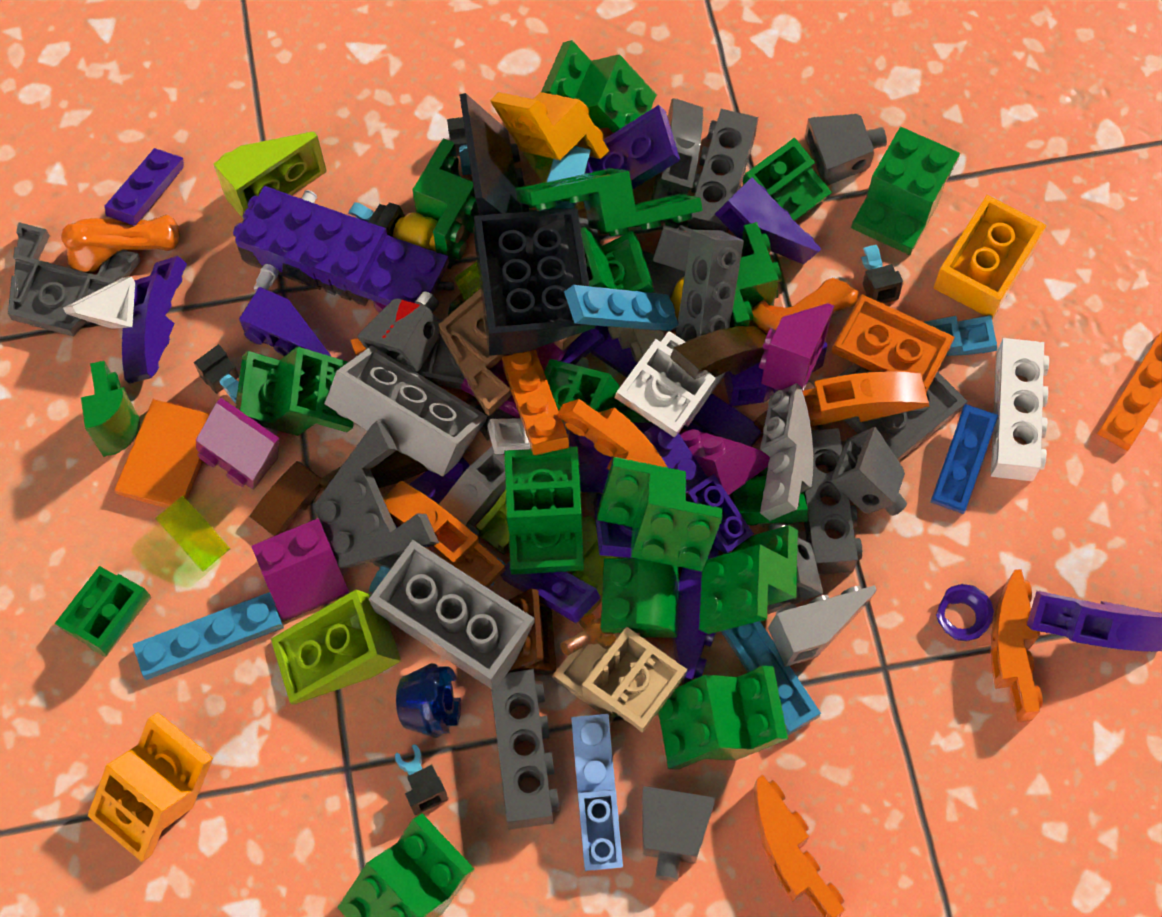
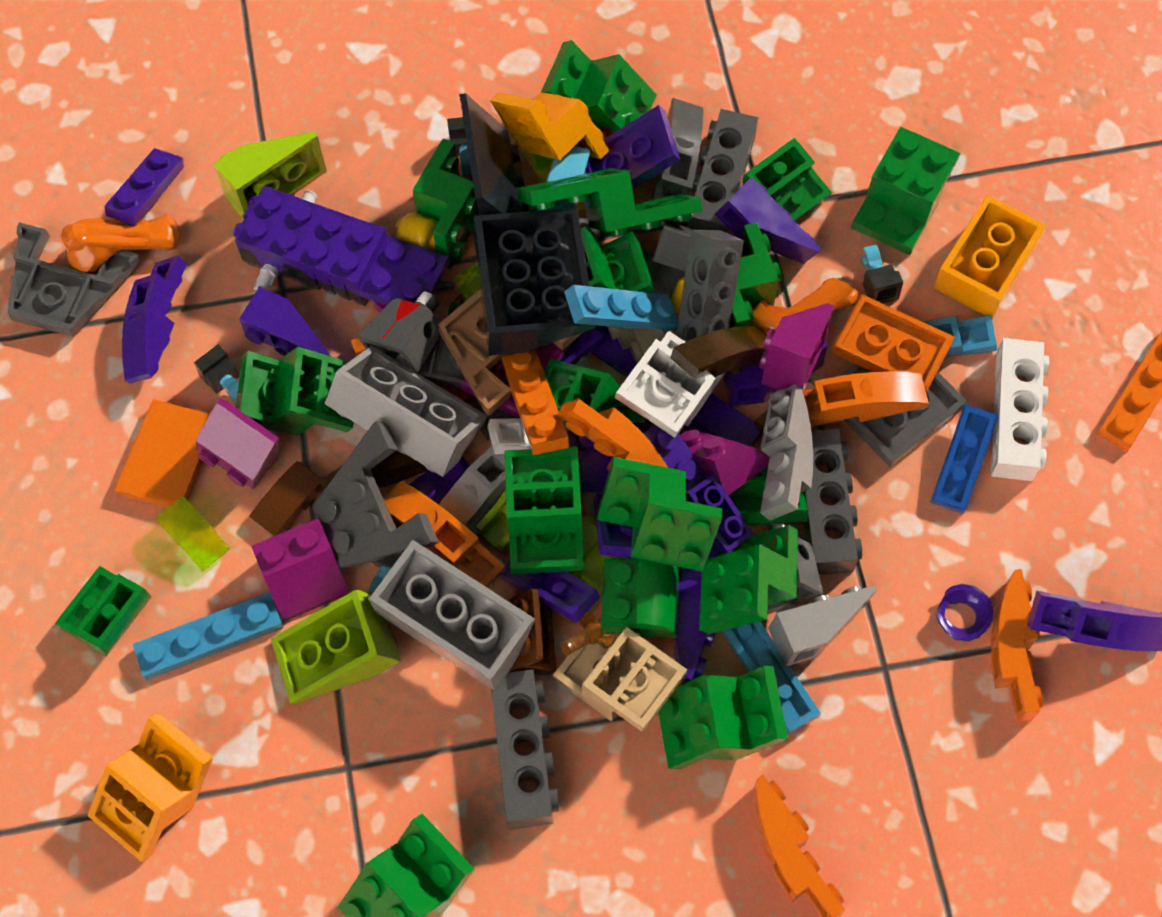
white slope [63,277,135,329] -> none
green brick [81,361,140,457] -> none
pearl dark grey piece [348,202,405,237] -> none
pearl dark grey piece [395,744,449,816] -> none
clear blue cone [396,663,461,738] -> none
light blue slope [571,714,623,871] -> none
dark grey torso [642,786,715,882] -> none
dark grey torso [805,114,887,186] -> none
dark grey torso [831,427,907,516] -> none

